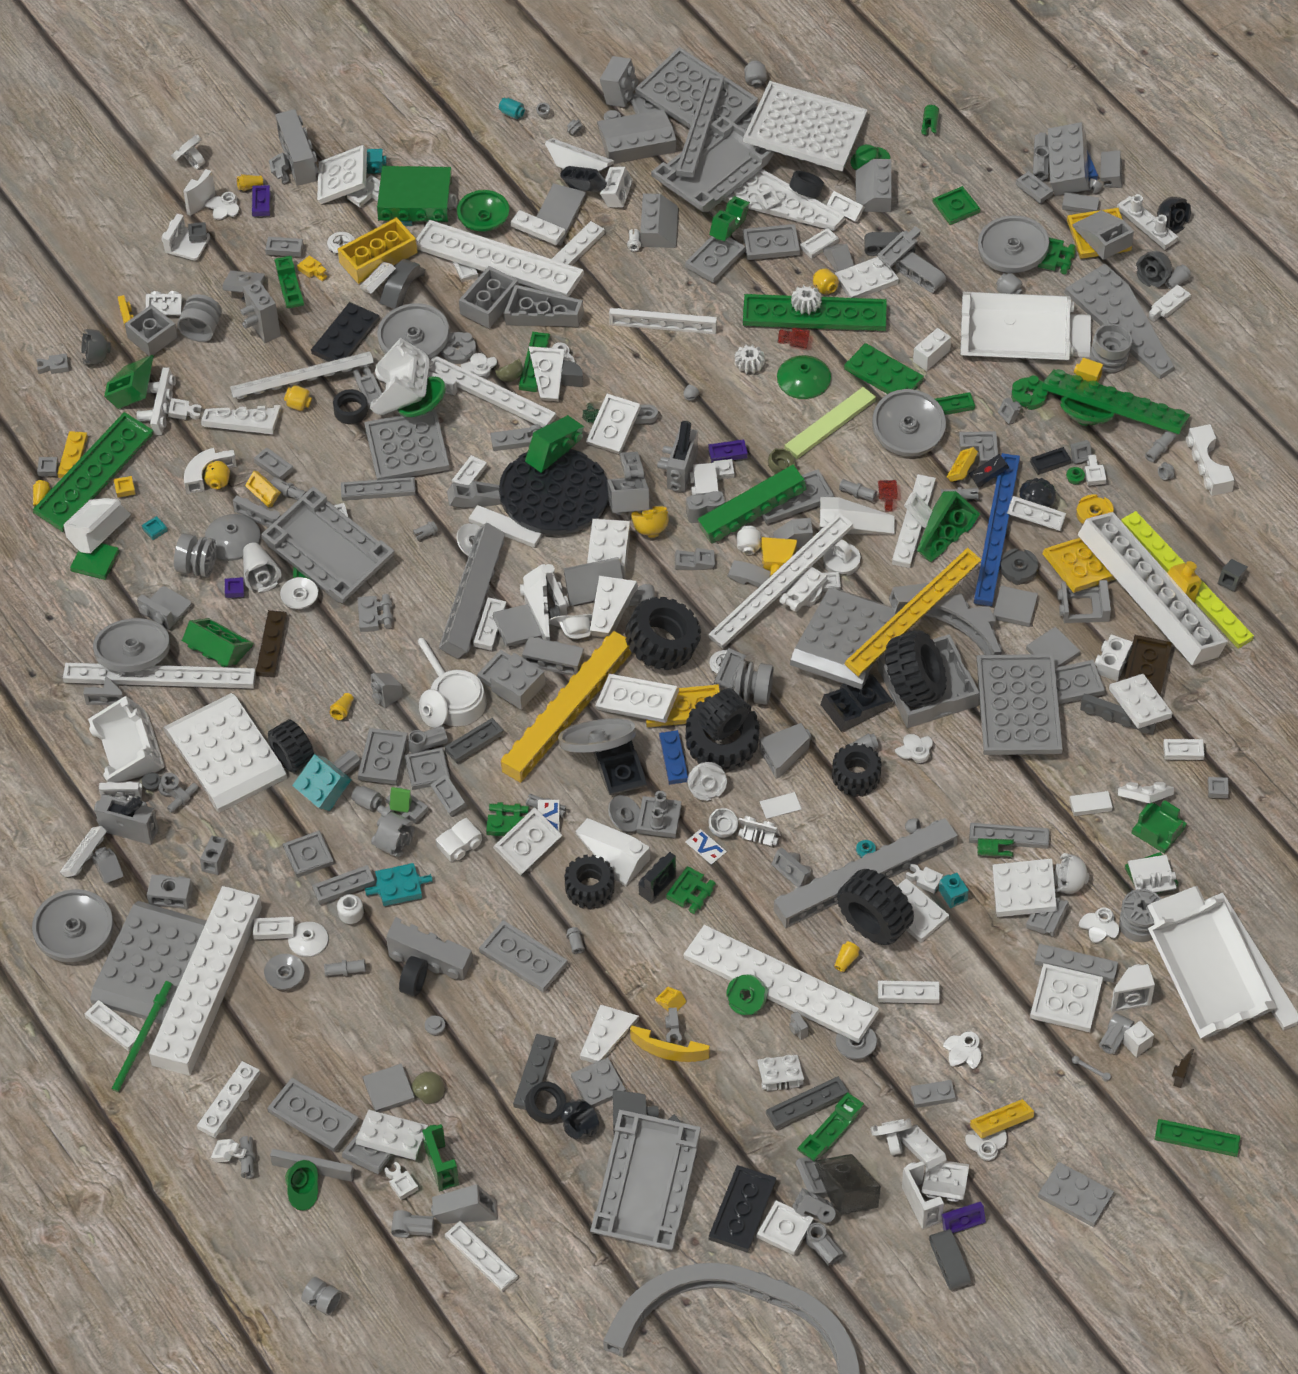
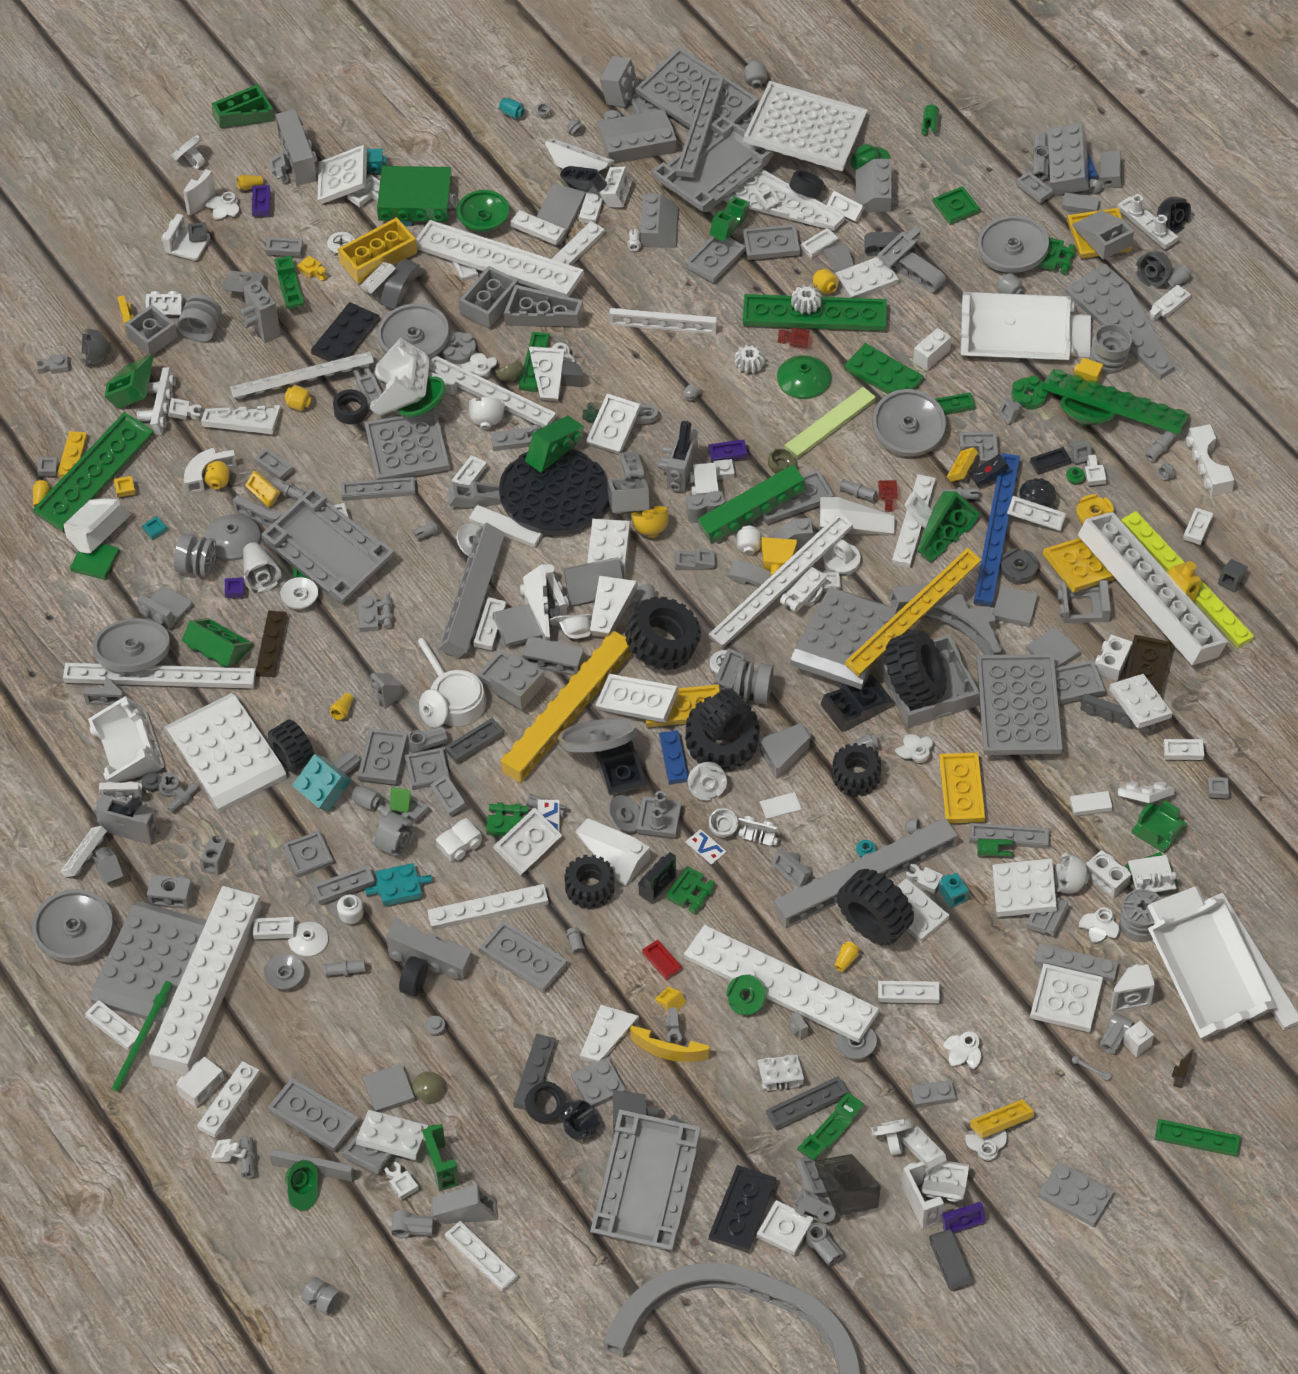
none -> white brick [176,1057,224,1108]
none -> green wedge [212,84,274,128]
none -> white plate [427,884,549,930]
none -> white cylinder [468,397,505,429]
none -> white plate [579,191,604,224]
none -> red tile [642,939,682,981]
none -> yellow plate [939,752,985,824]
none -> white brick [1085,850,1131,899]
none -> white plate [1183,508,1213,545]

